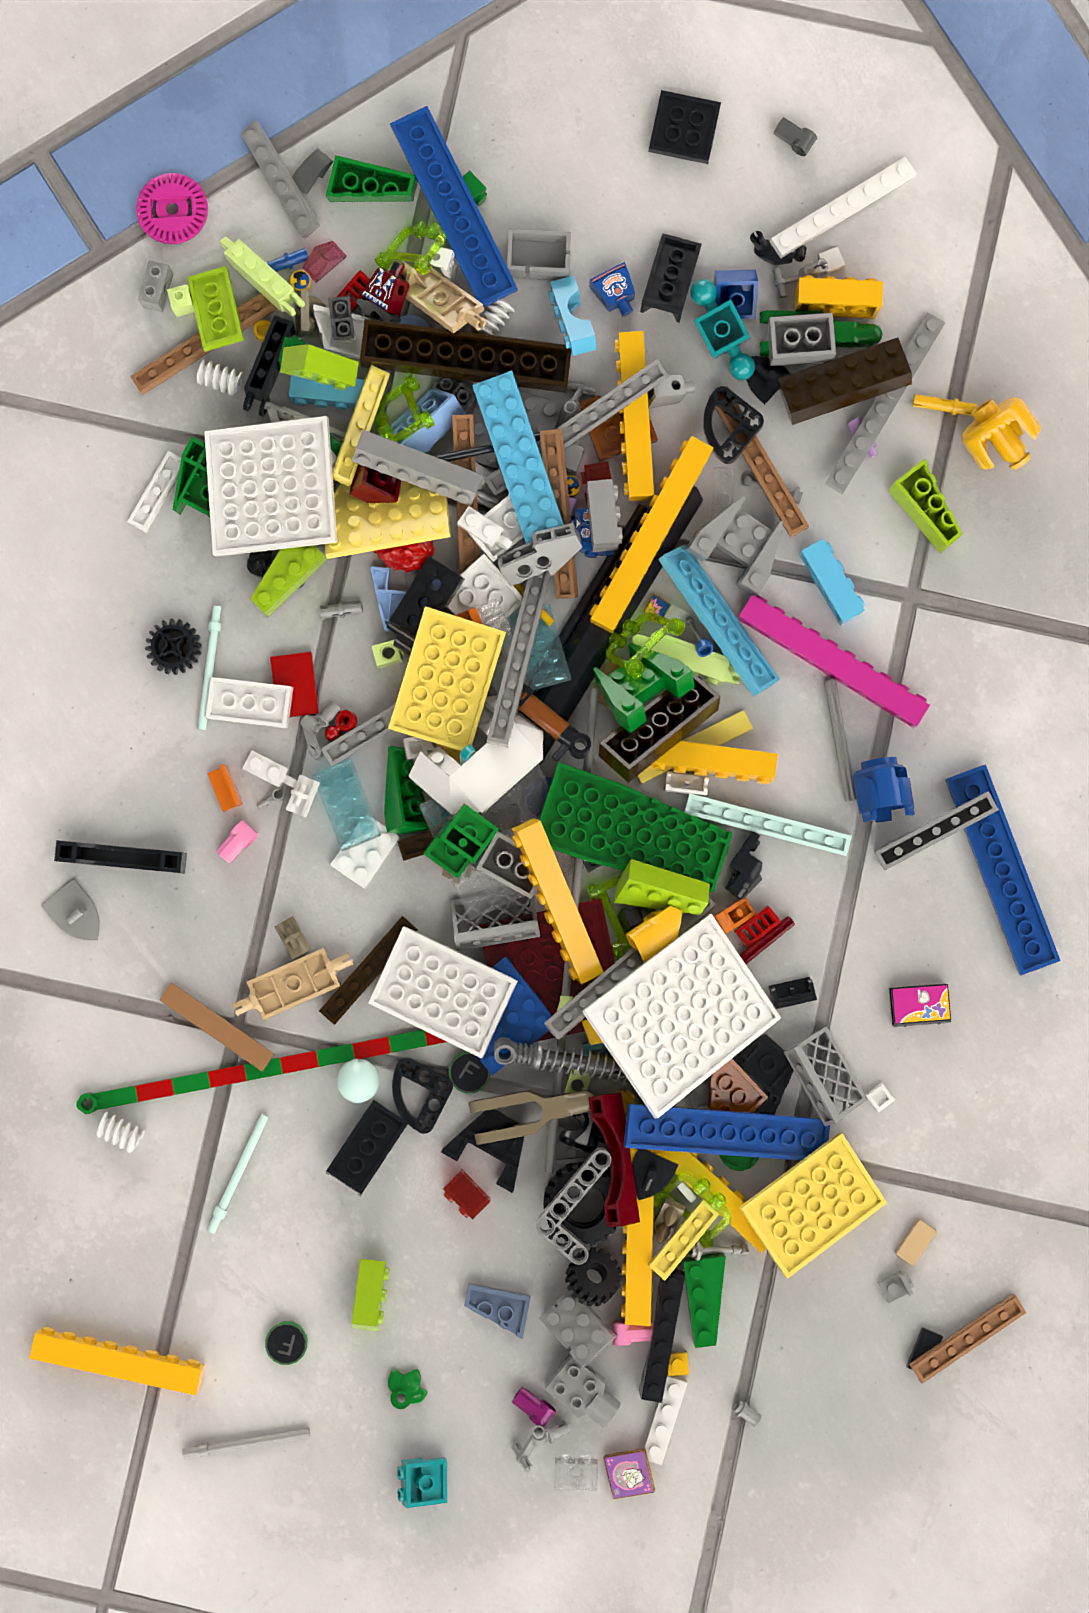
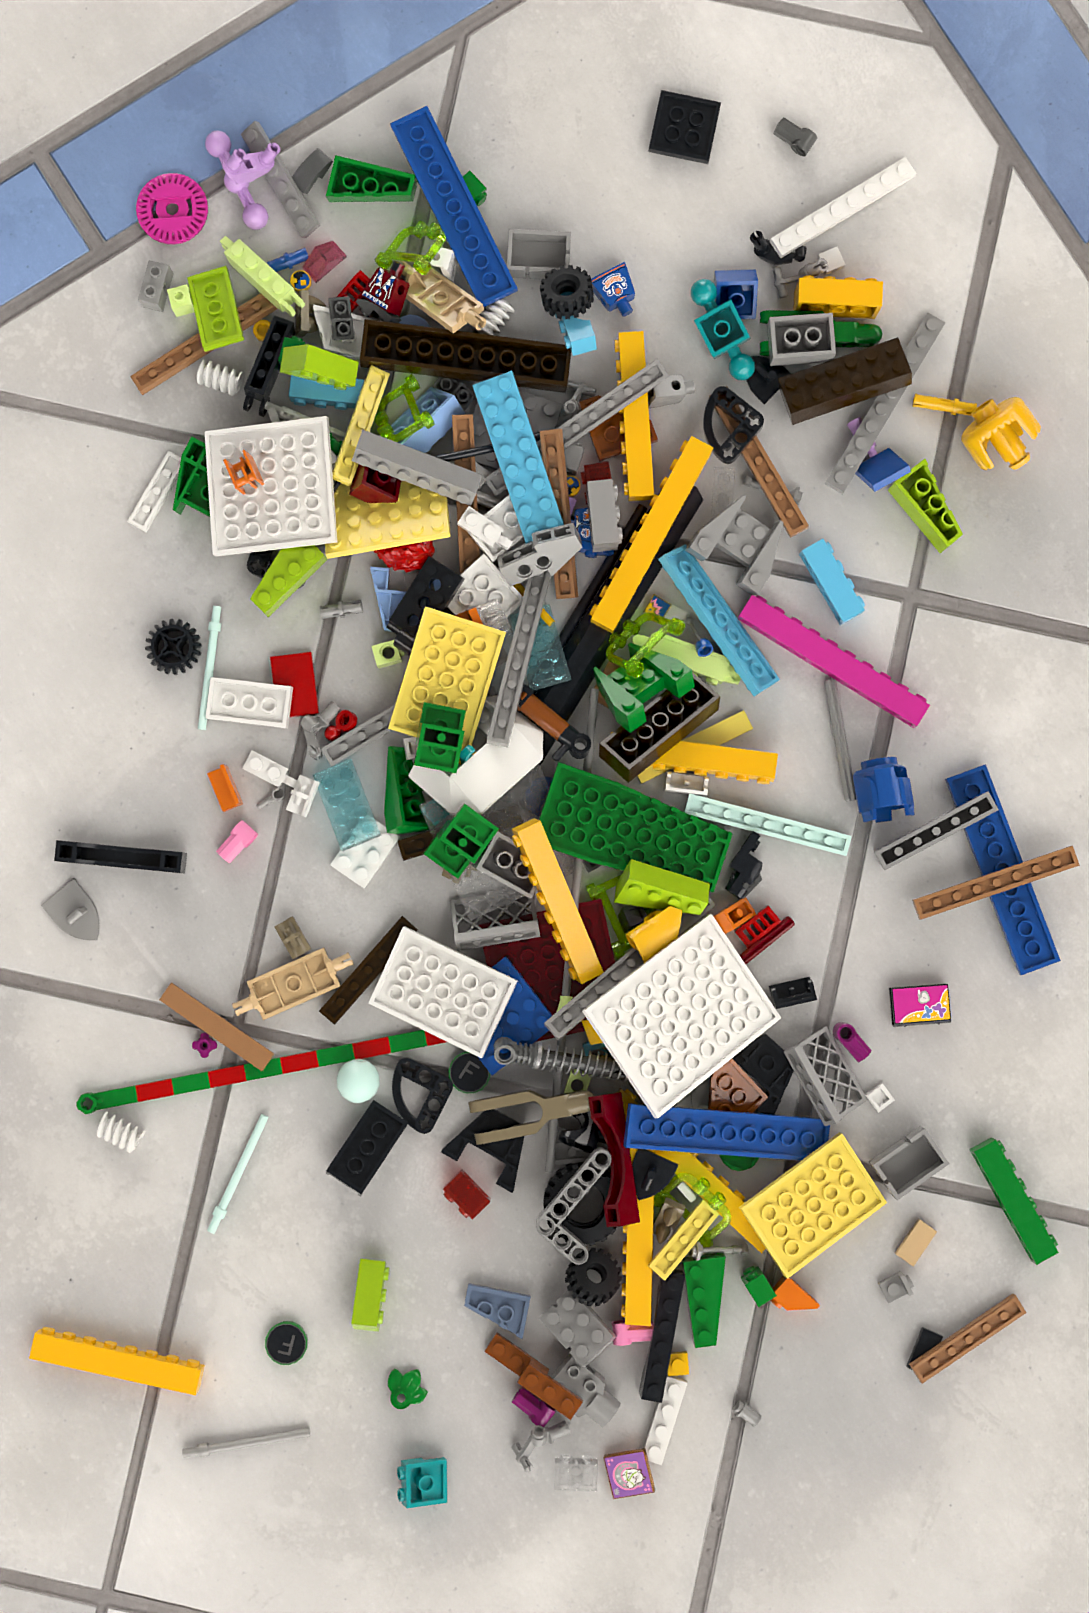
black plate [640,233,702,323] -> none
none -> magenta plate [192,1033,217,1058]
none -> lavender connector [205,131,280,230]
none -> orange piece [223,450,264,495]
none -> green bracket [414,702,466,773]
none -> dark orange bracket [484,1332,583,1420]
none -> black tyre [540,265,594,319]
none -> green brick [741,1266,777,1307]
none -> orange slope [770,1275,820,1311]
none -> magenta piece [833,1022,872,1063]
none -> blue tile [855,448,911,492]
none -> light grey piece [869,1126,950,1201]
none -> medium nougat plate [912,846,1080,920]
none -> green brick [969,1137,1059,1265]

